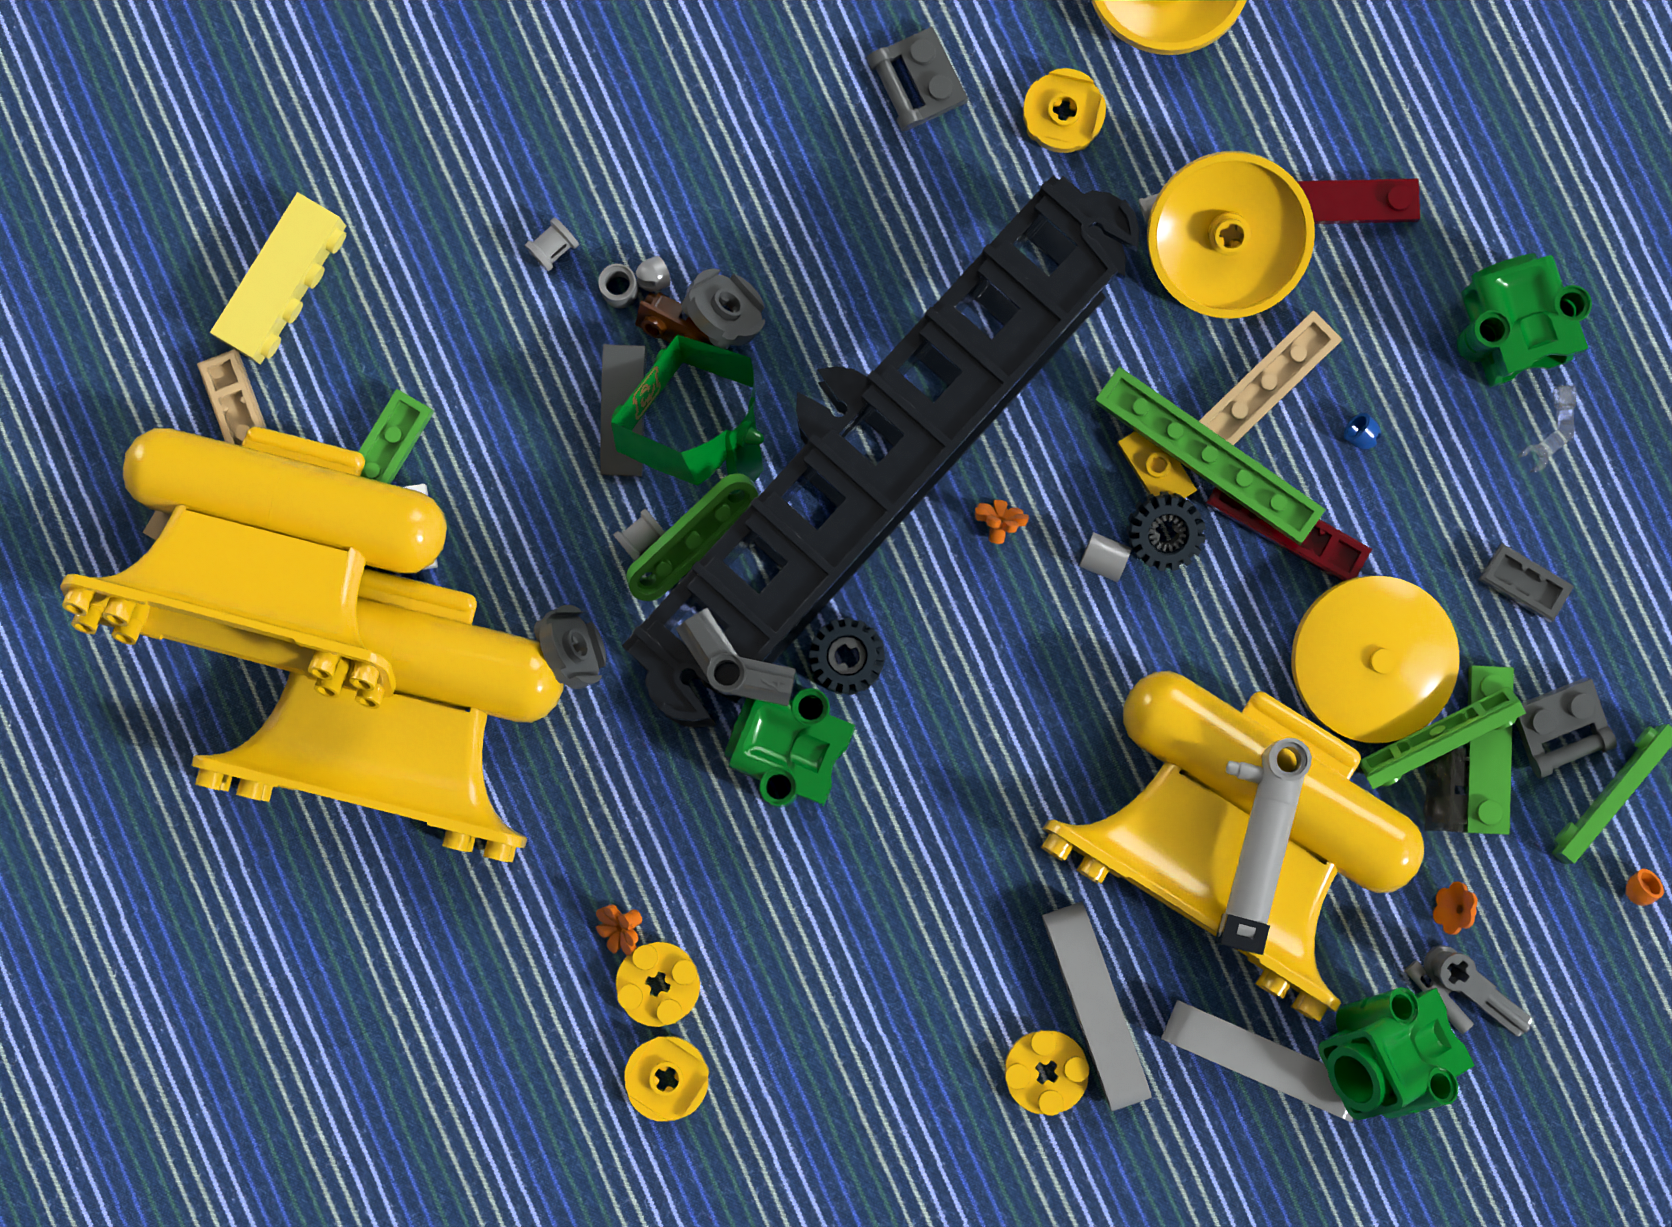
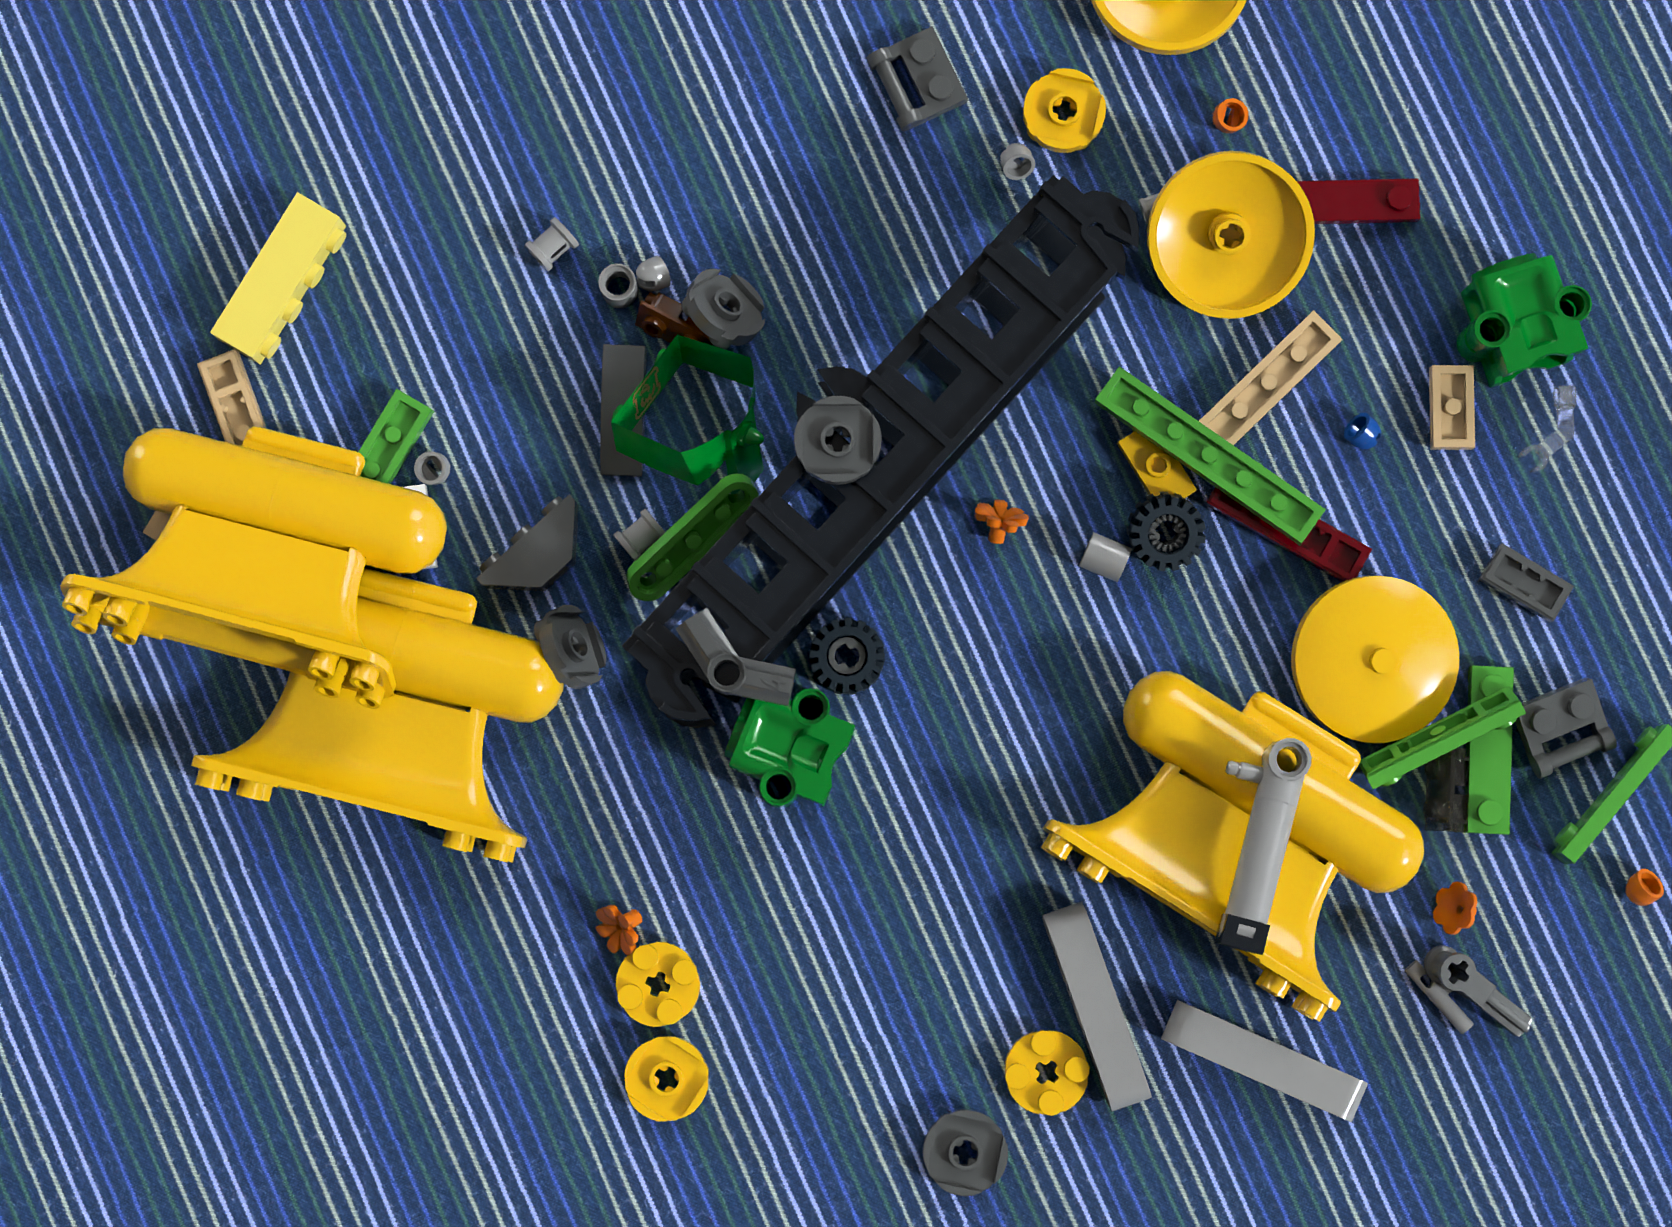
green piece [1318,987,1475,1120] -> none
none -> light grey hinge [414,451,450,485]
none -> dark grey slope [476,494,579,591]
none -> dark grey plate [794,396,882,485]
none -> dark grey plate [923,1109,1008,1196]
none -> light grey hinge [1000,143,1035,180]
none -> orange hinge [1213,98,1249,133]
none -> tan plate [1429,365,1475,450]

